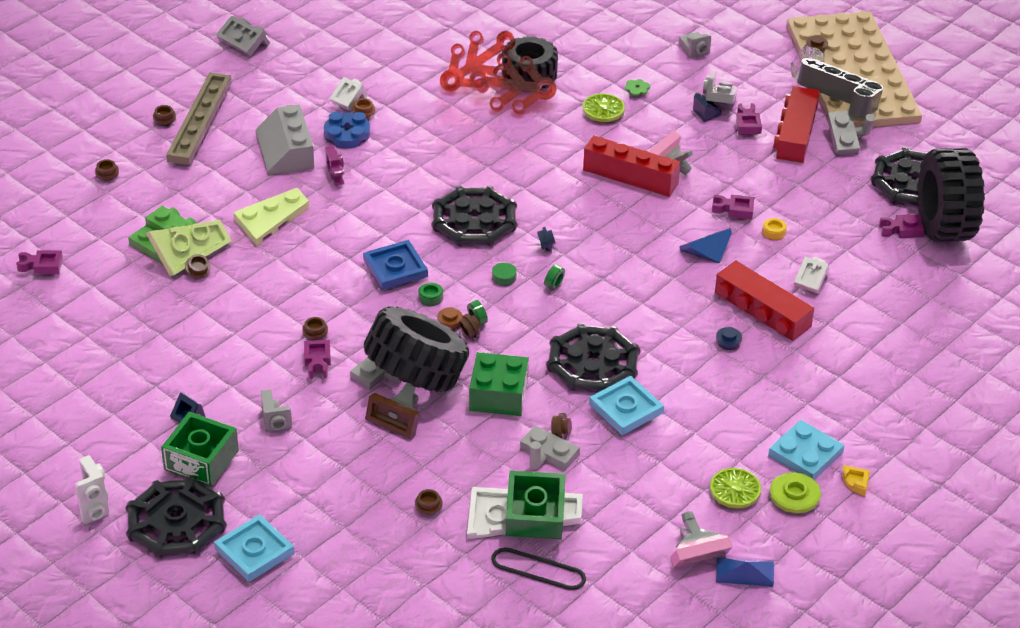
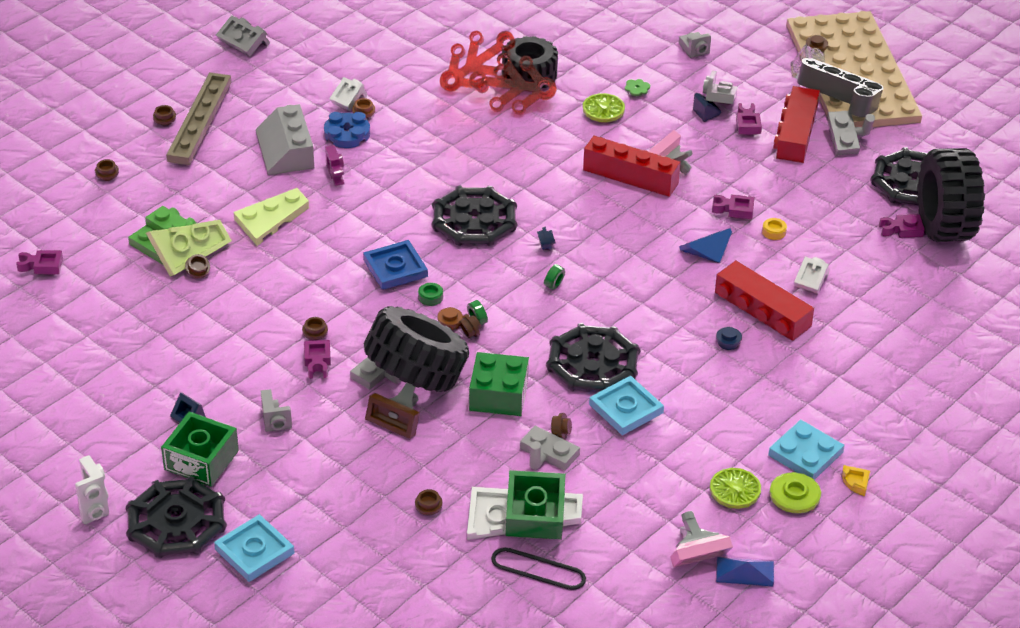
green tile [492,262,517,285] -> none

